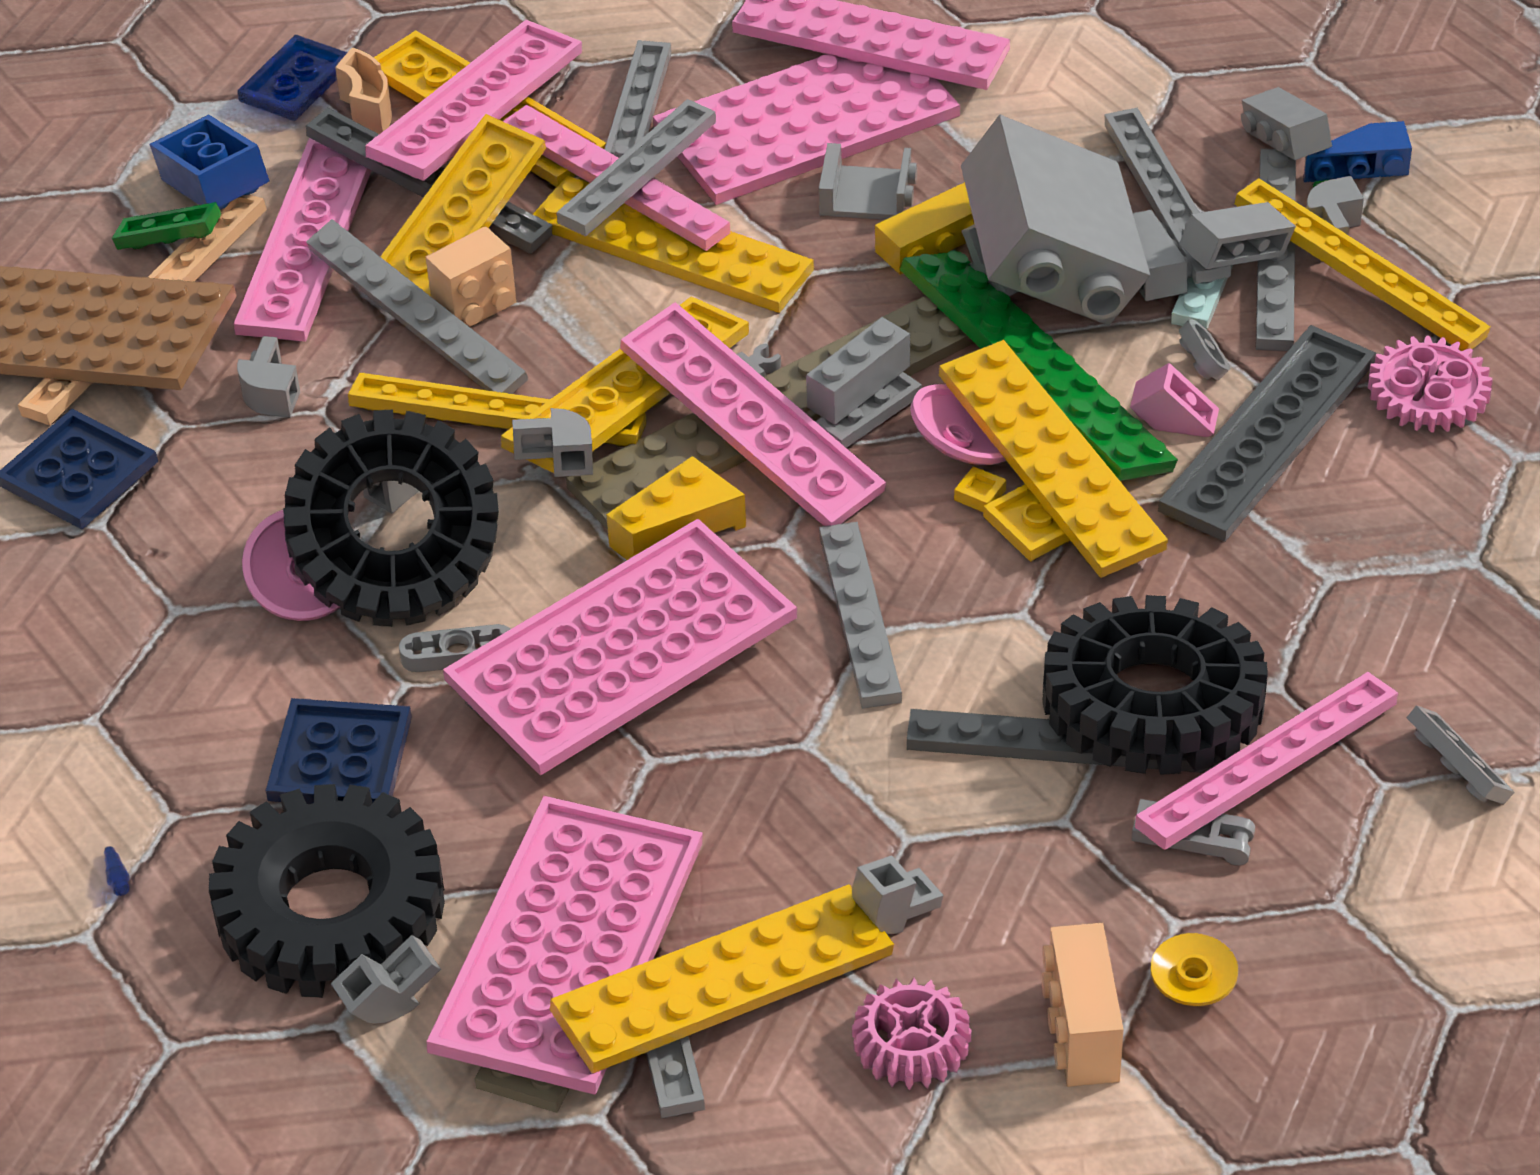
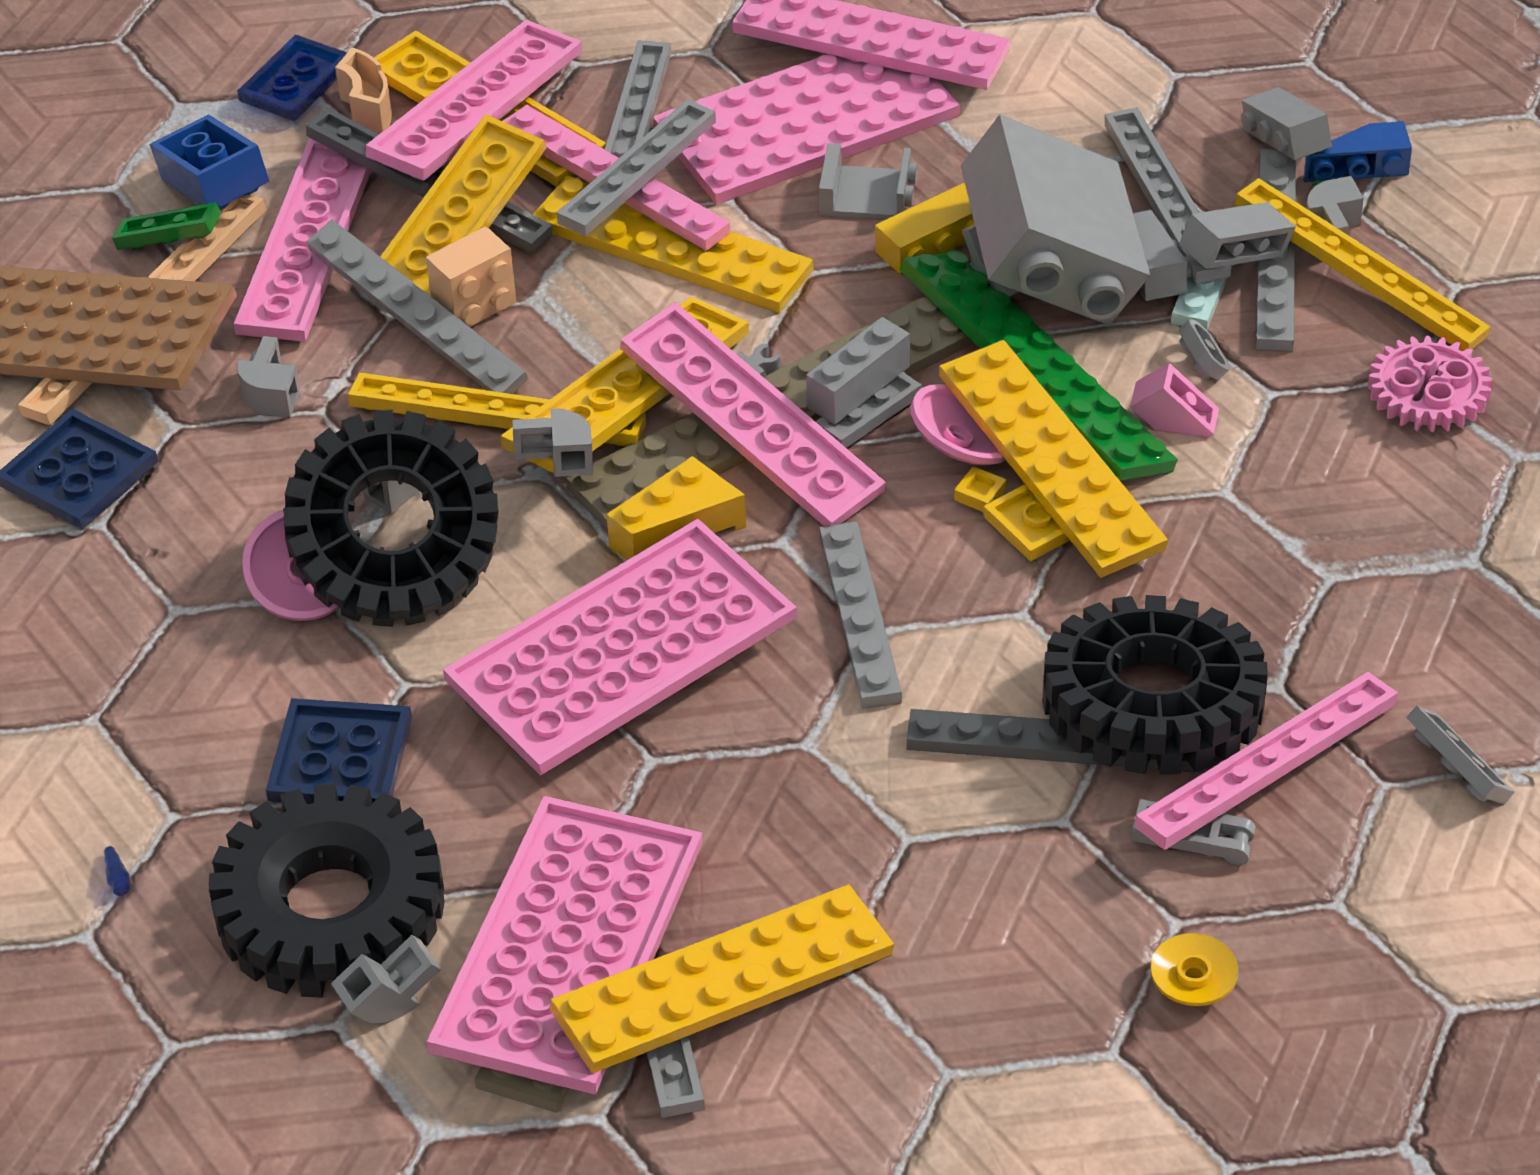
light grey beam [399,624,510,672] -> none
light grey brick [852,855,944,934] -> none
bright pink gear [852,977,971,1090] -> none
light nougat brick [1041,923,1124,1087] -> none
dark grey plate [1158,325,1376,542] -> none

